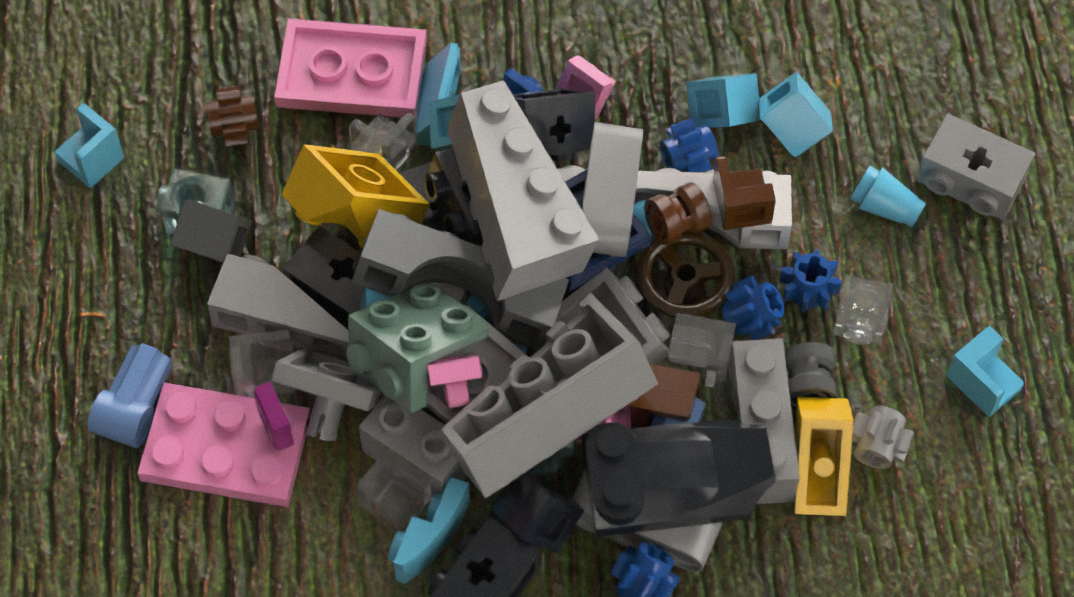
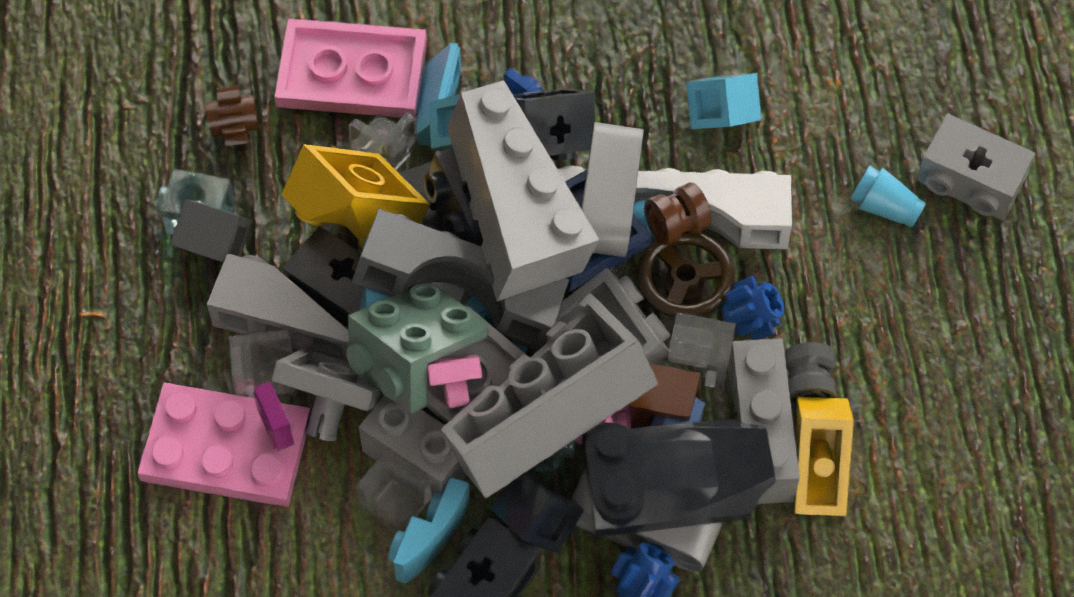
medium azure panel [54,103,125,189] -> none
medium blue piece [88,343,173,449] -> none
bright pink tile [556,55,615,119] -> none
blue gear [660,118,718,173] -> none
reddish brown panel [713,156,776,230] -> none
medium azure panel [759,71,833,157] -> none
blue gear [779,249,842,313] -> none
clear bracket [833,275,894,345] -> none
light grey gear [852,406,914,469] -> none
medium azure panel [947,325,1024,417] -> none

